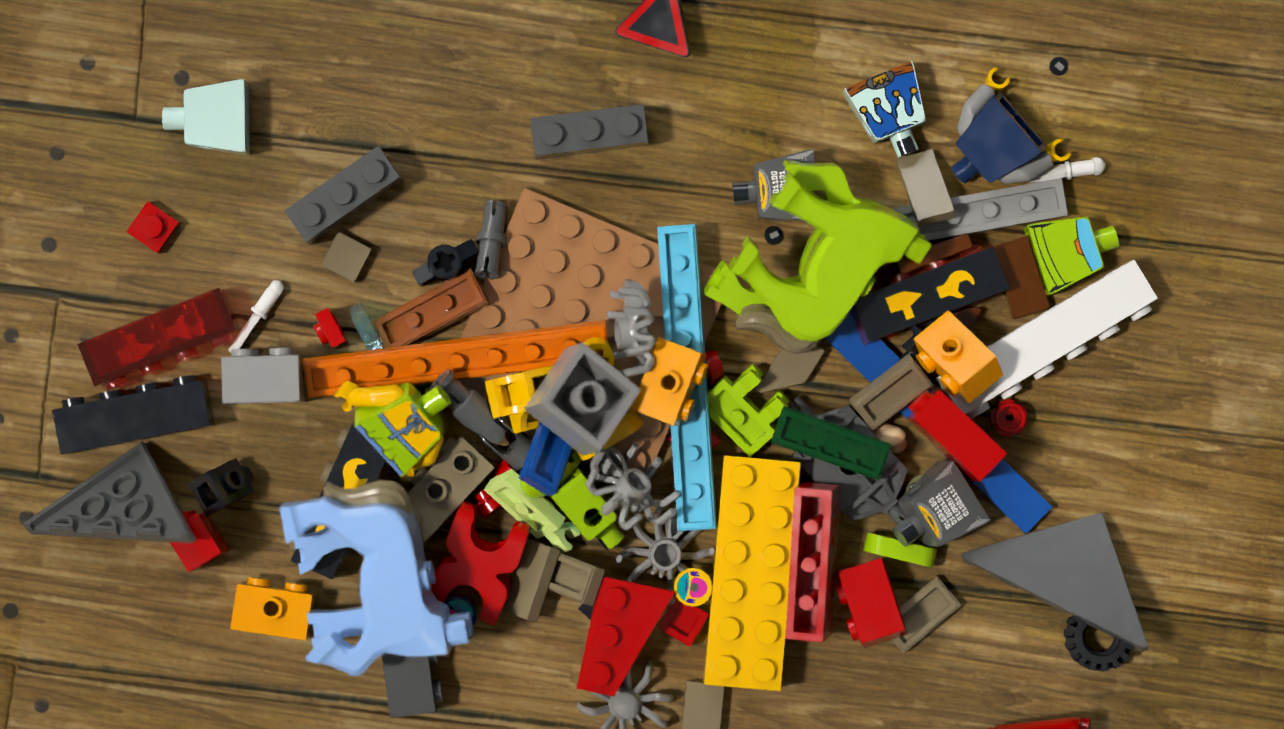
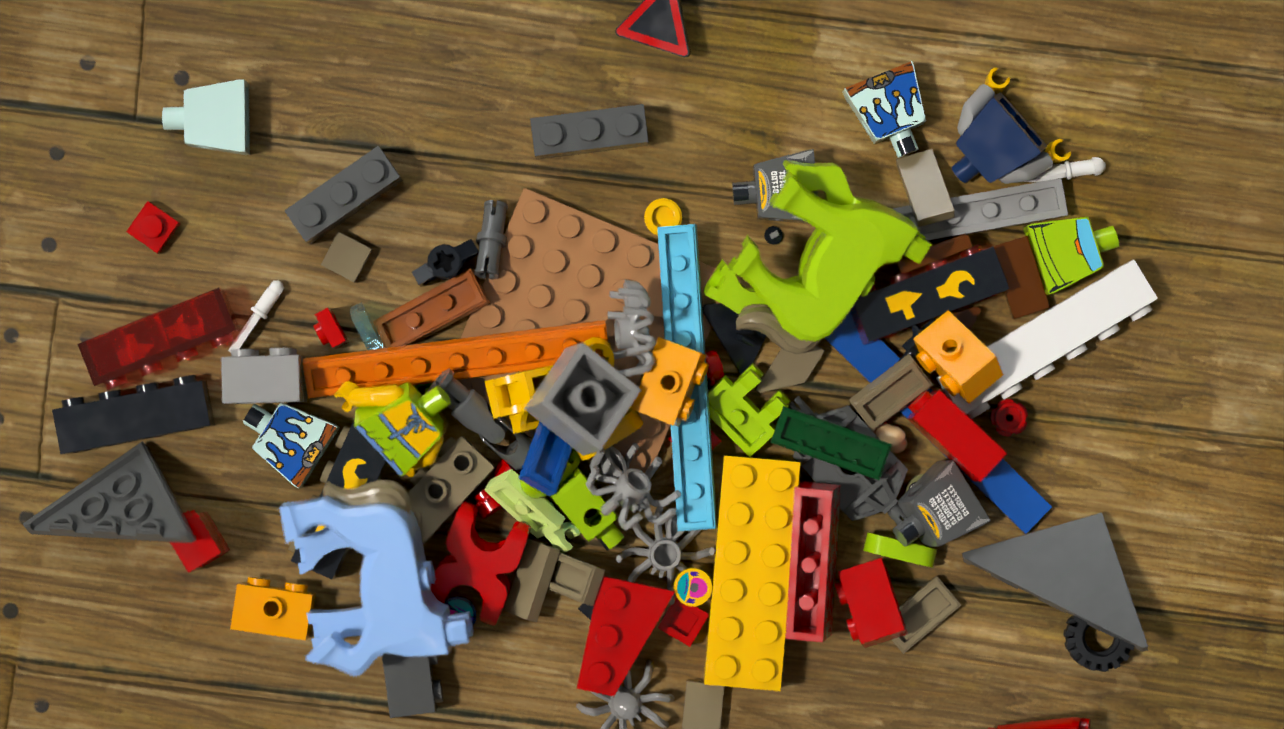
black brick [188,458,255,517] -> none
black piece [1049,57,1068,76] -> none
none -> torso [243,403,340,488]
none -> yellow tile [644,198,682,236]
none -> black piece [702,303,766,374]

